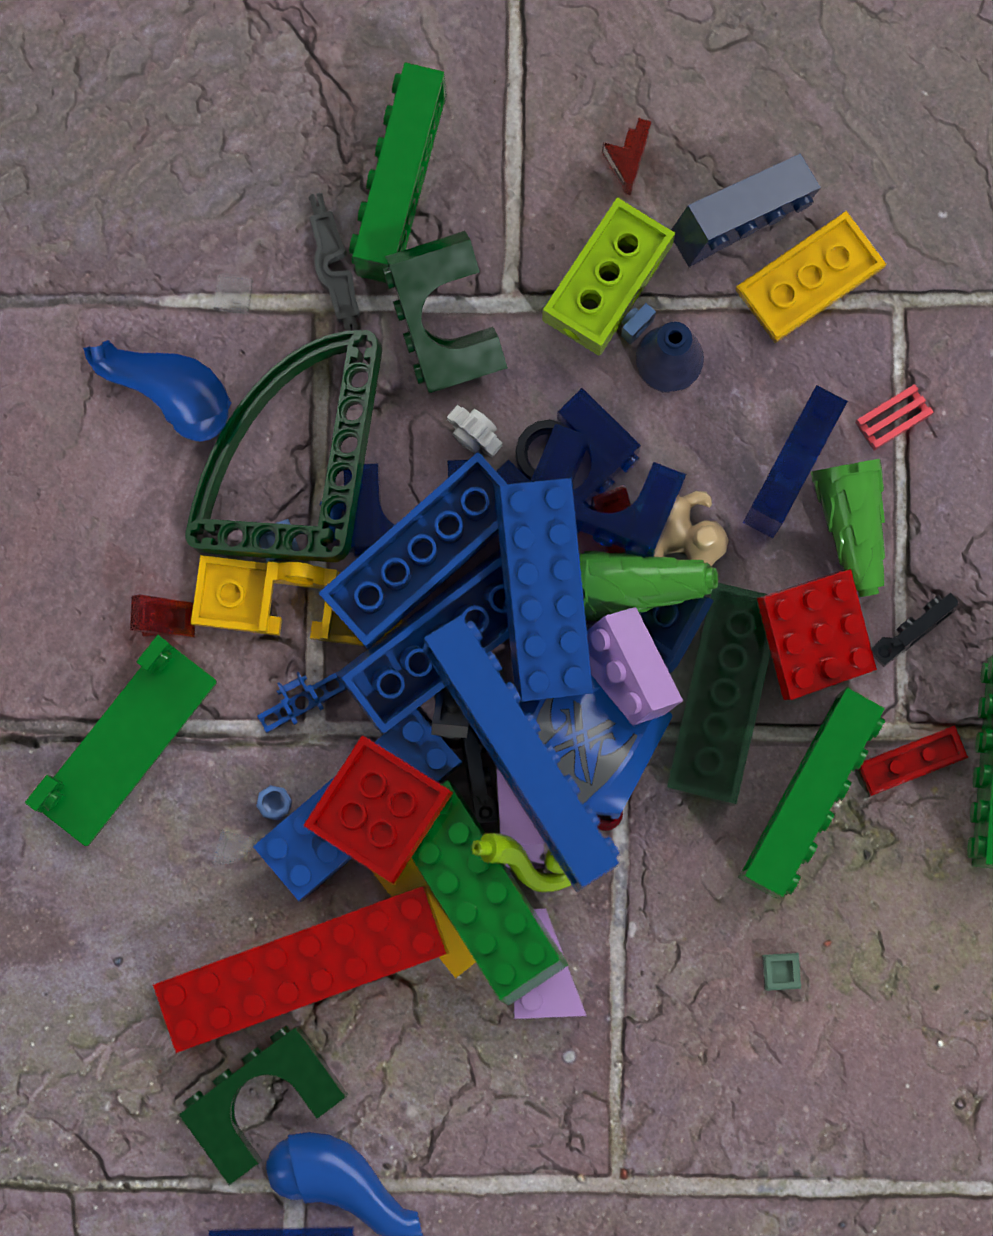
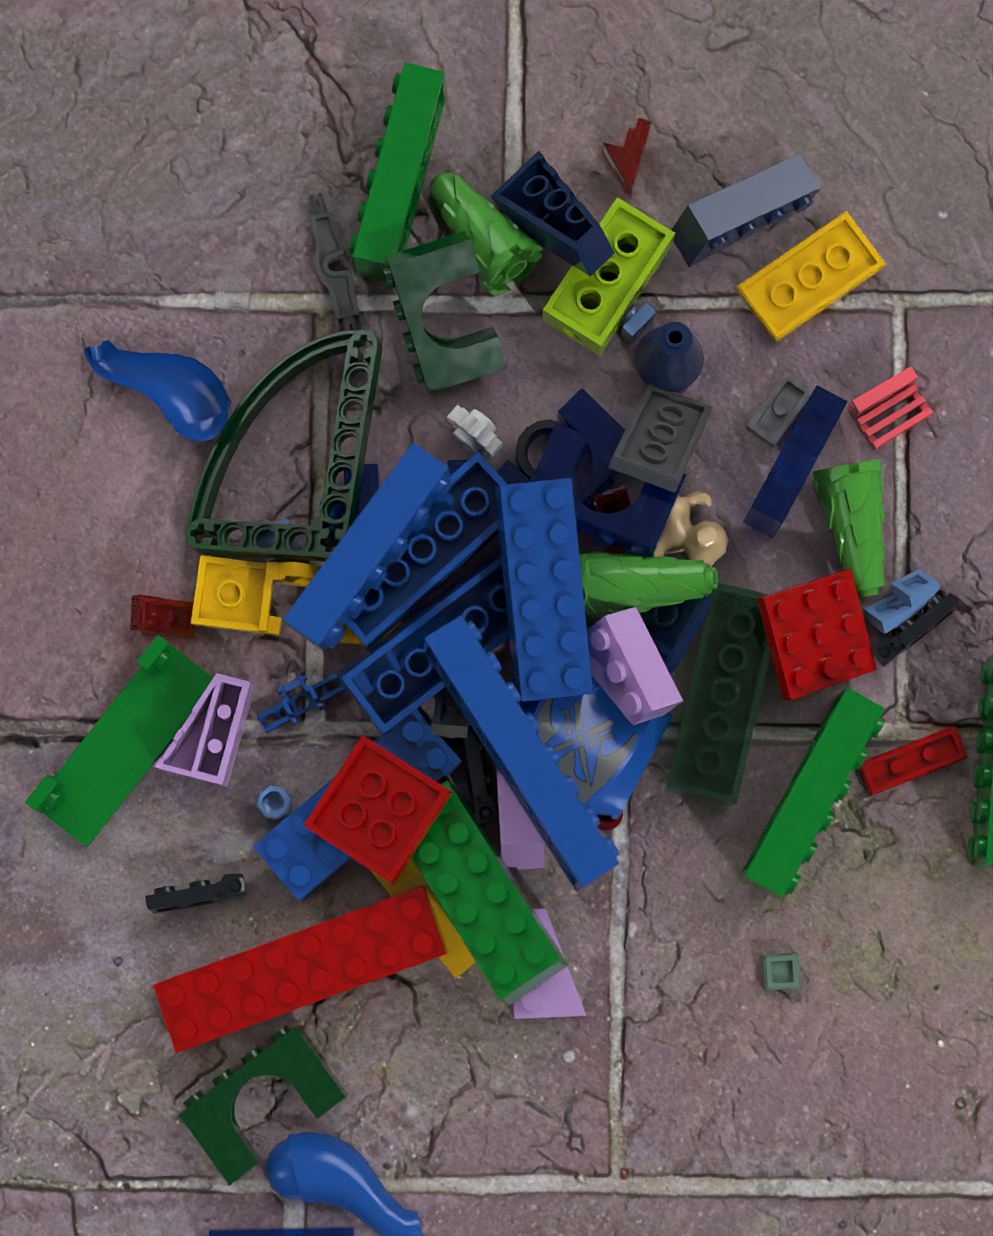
lime plant [472,833,571,893] -> none
none -> black hinge [145,874,247,914]
none -> lavender wedge [154,673,255,788]
none -> blue brick [283,442,451,652]
none -> bright green cone [430,172,543,295]
none -> dark blue wedge [491,151,614,276]
none -> dark grey tile [609,383,712,493]
none -> flat silver plate [745,372,814,448]
none -> coral tile [847,366,918,420]
none -> medium blue slope [863,569,940,634]

